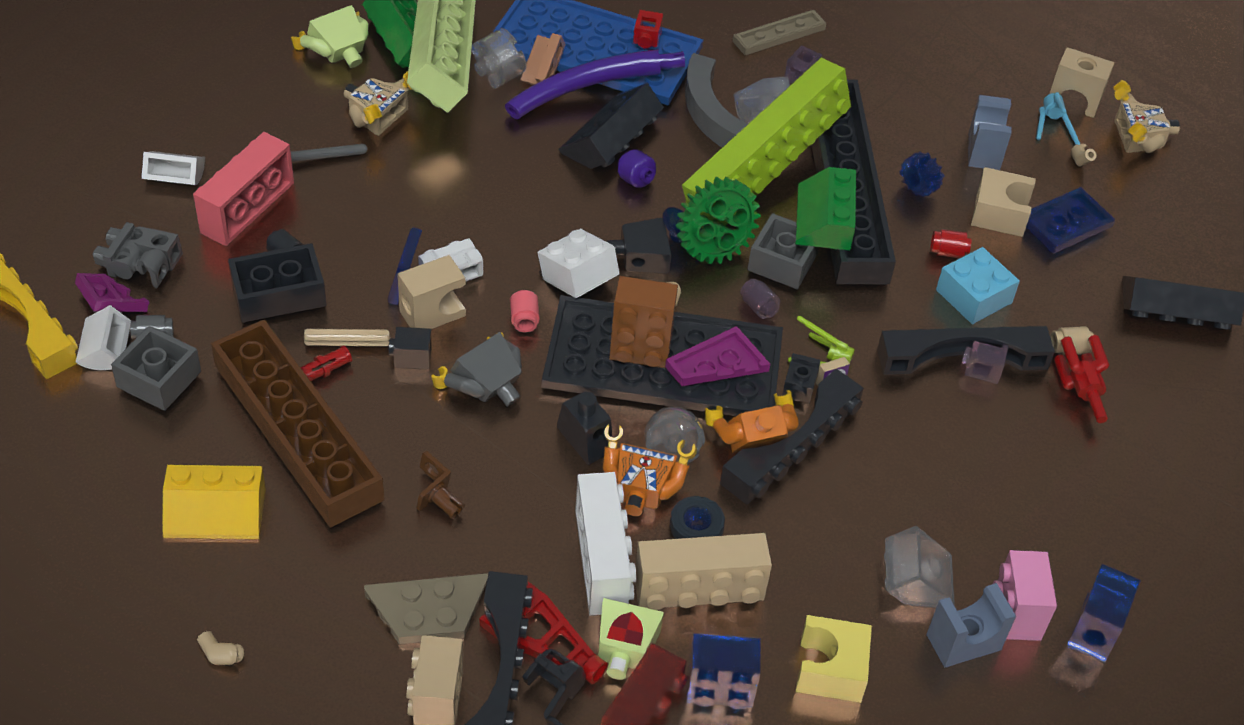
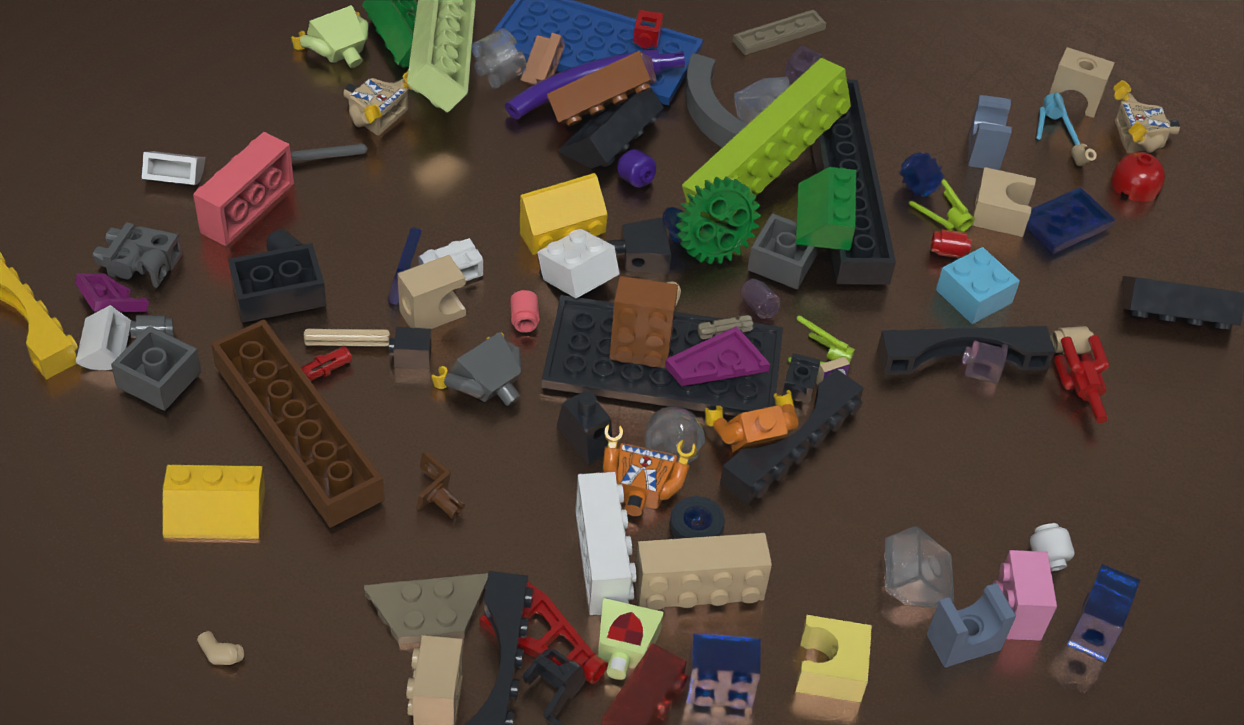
none -> yellow slope [520,173,607,255]
none -> dark orange slope [547,51,656,126]
none -> dark tan axle [698,315,753,340]
none -> lime plant [909,179,975,232]
none -> white head [1029,523,1075,572]
none -> red cylinder [1111,152,1165,202]

